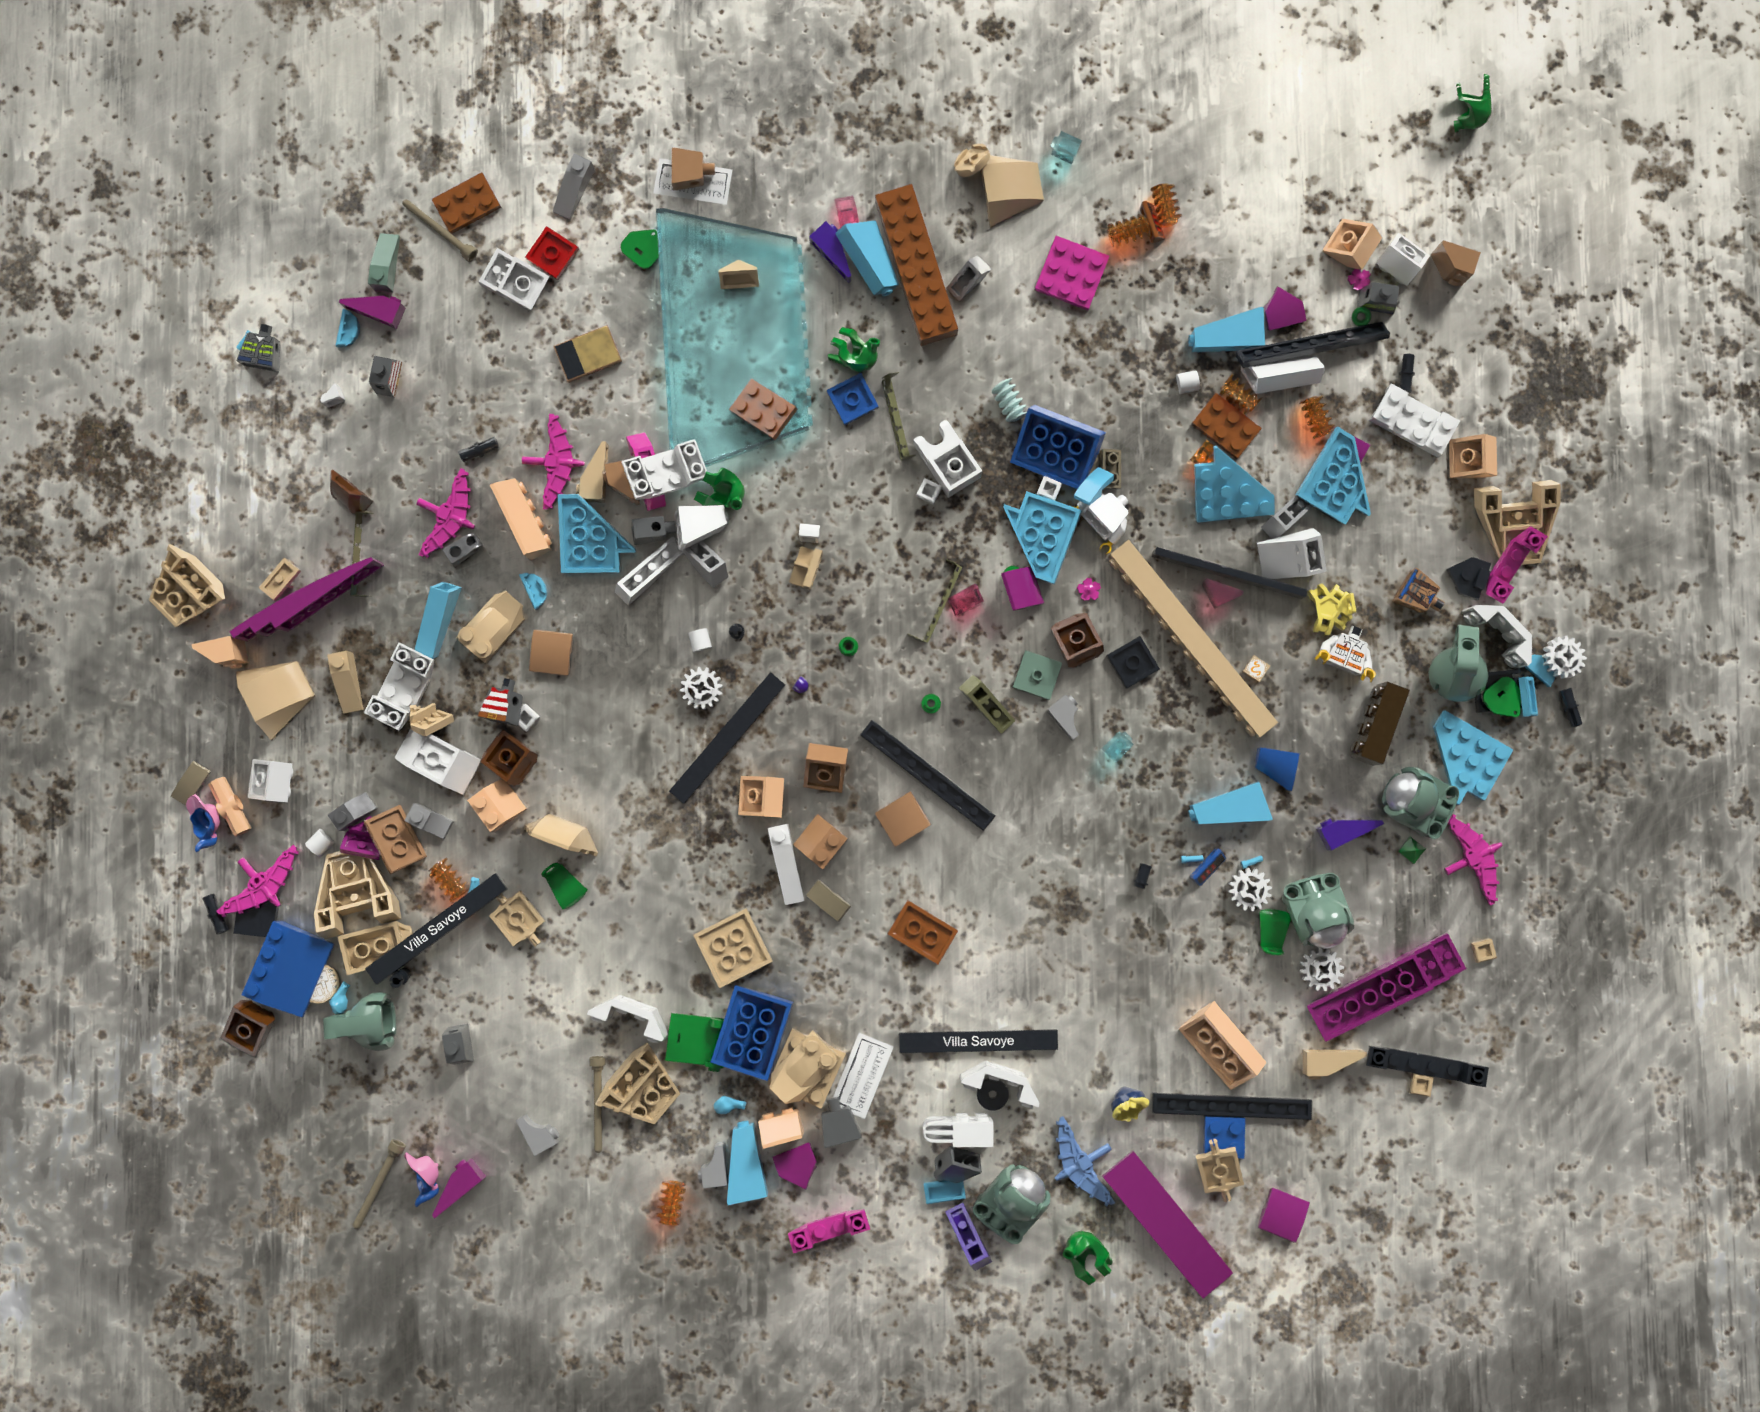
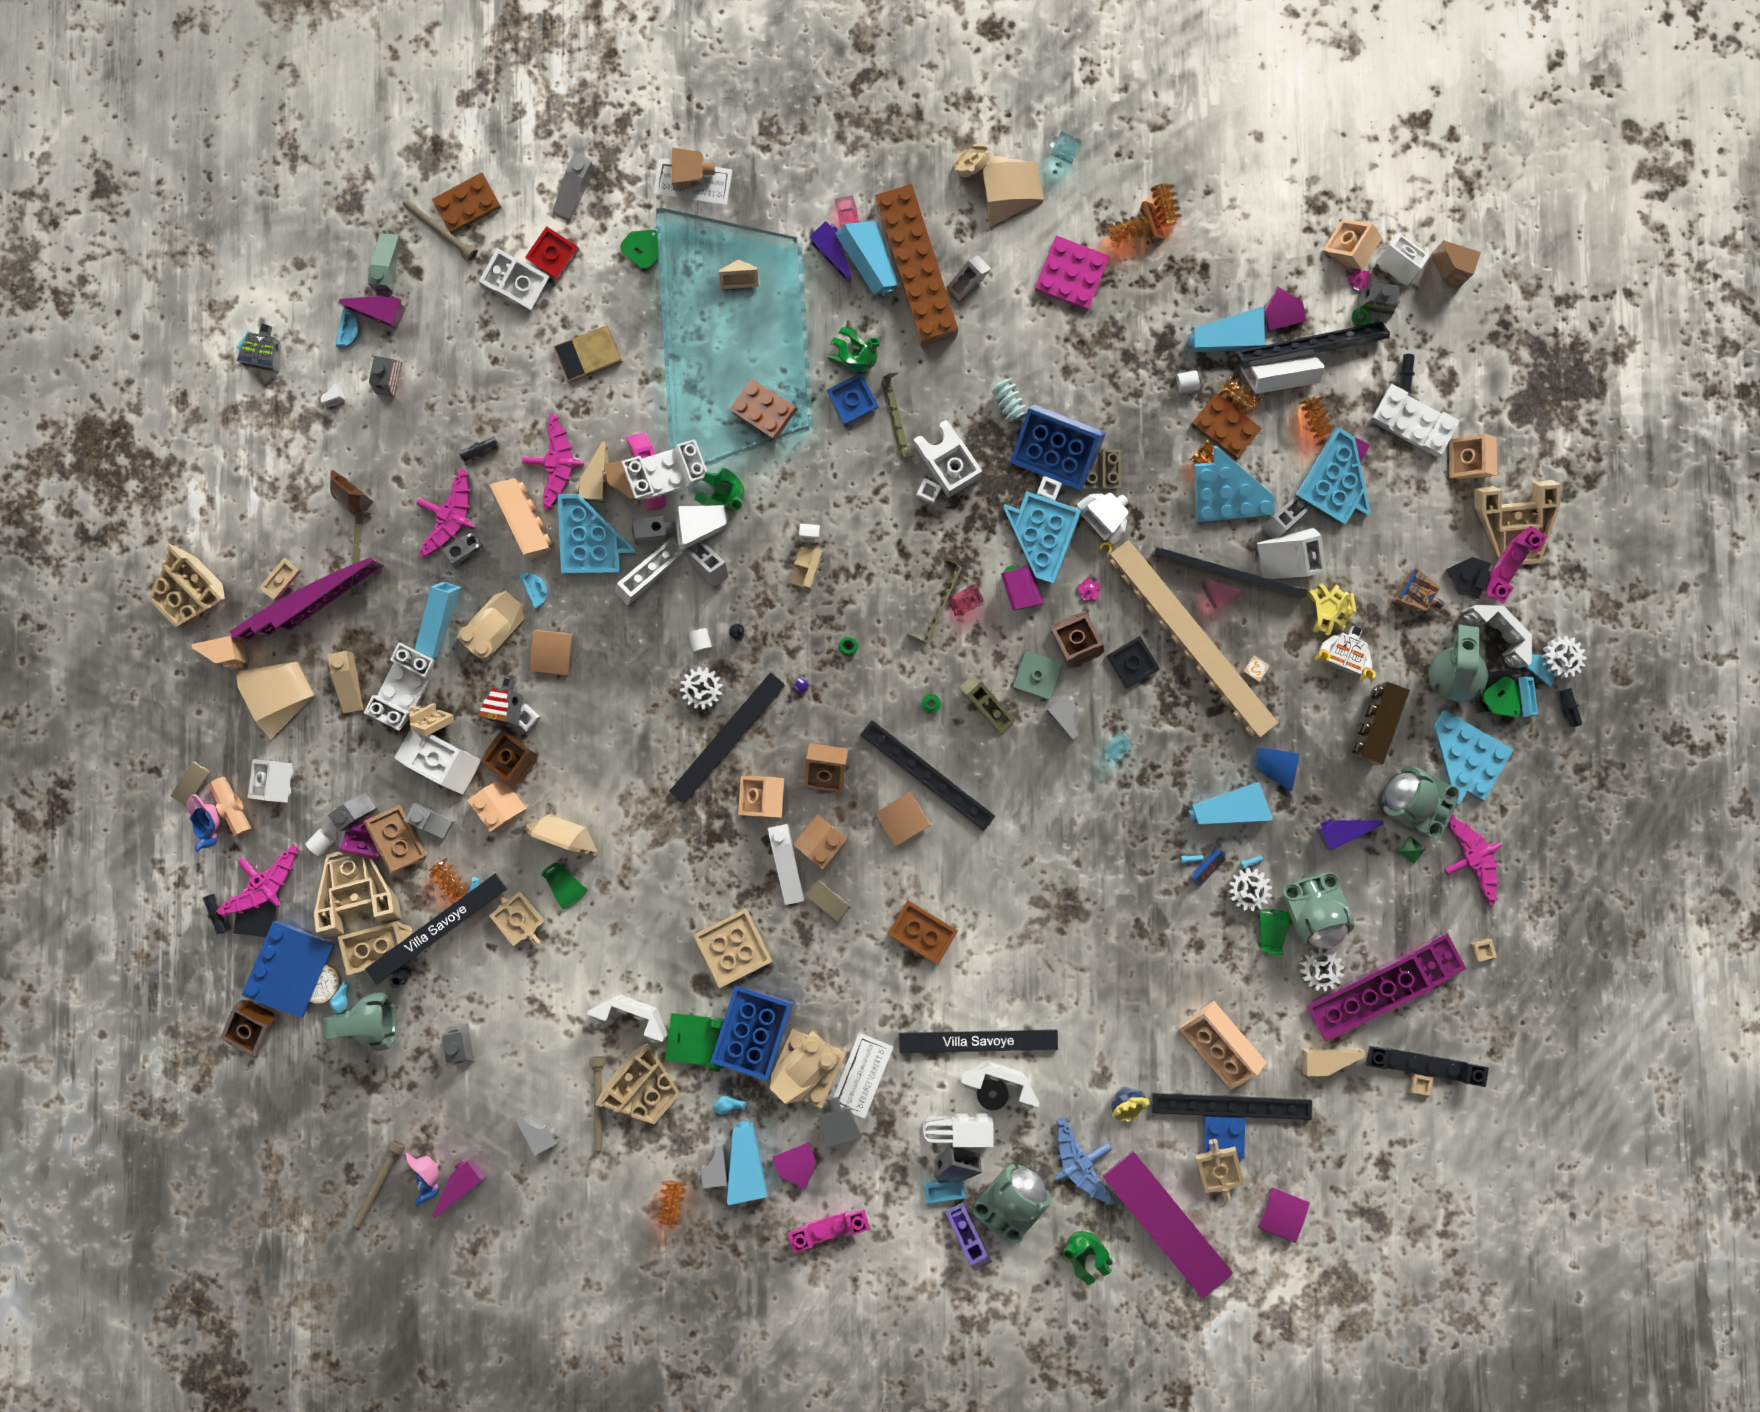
light nougat slope [758,1107,804,1149] -> none
medium azure slope [1074,467,1114,506] -> none
black pin [1133,863,1152,889] -> none
green piece [1454,74,1492,132] -> none

